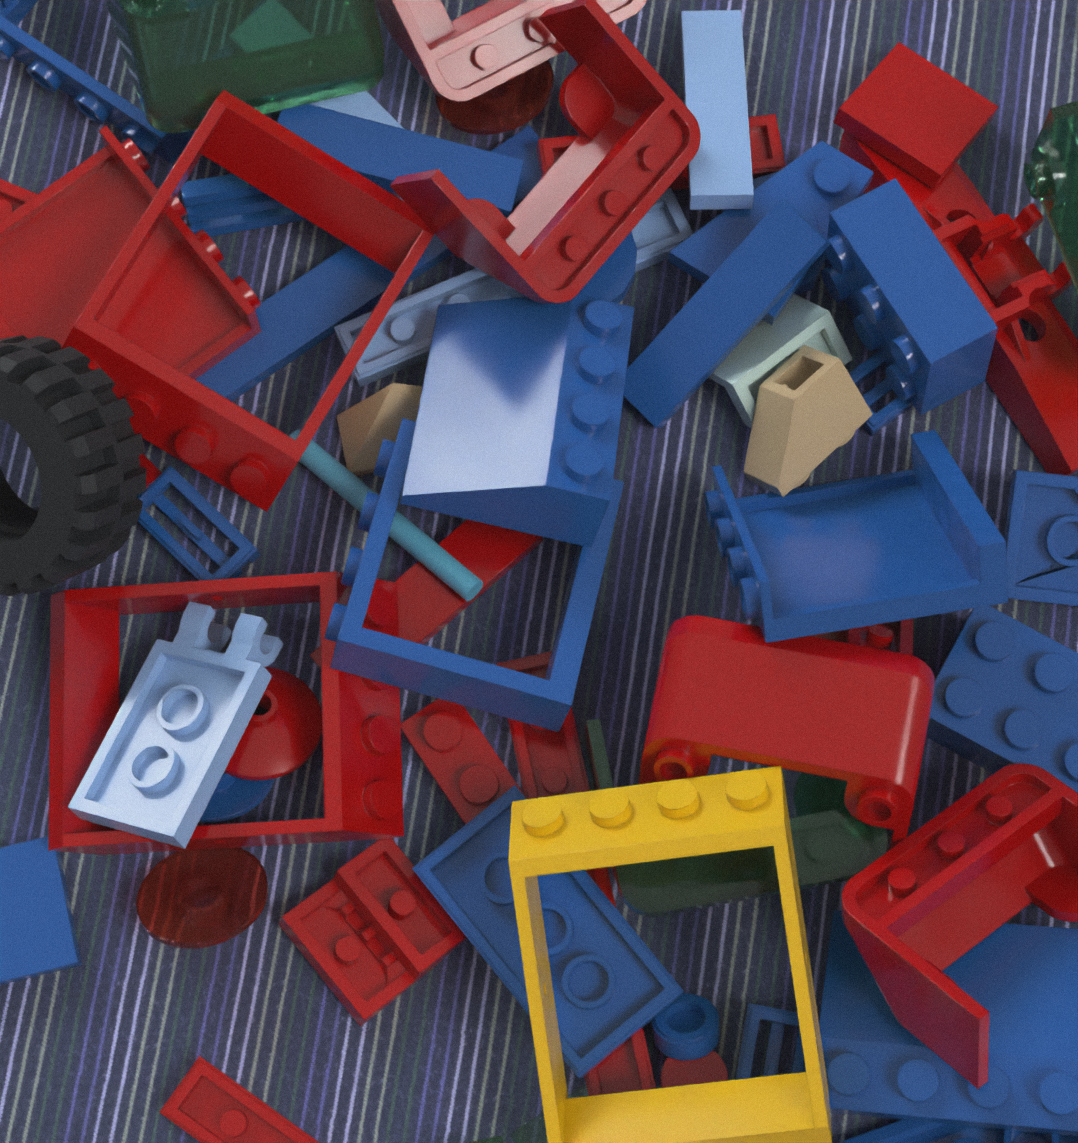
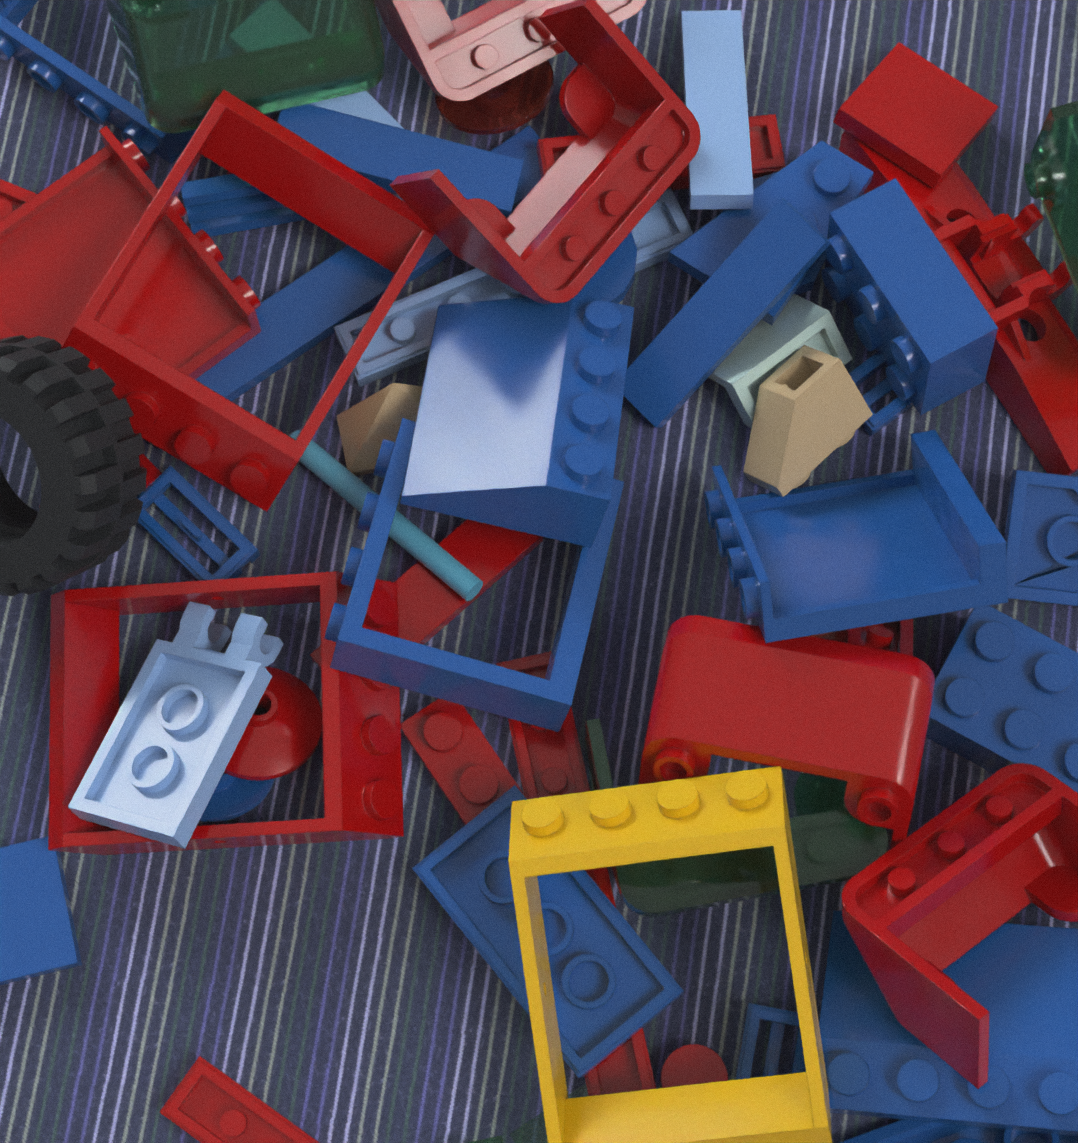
clear red dish [136,847,269,949] -> none
red slope [279,839,467,1027] -> none
blue tile [652,993,720,1061] -> none

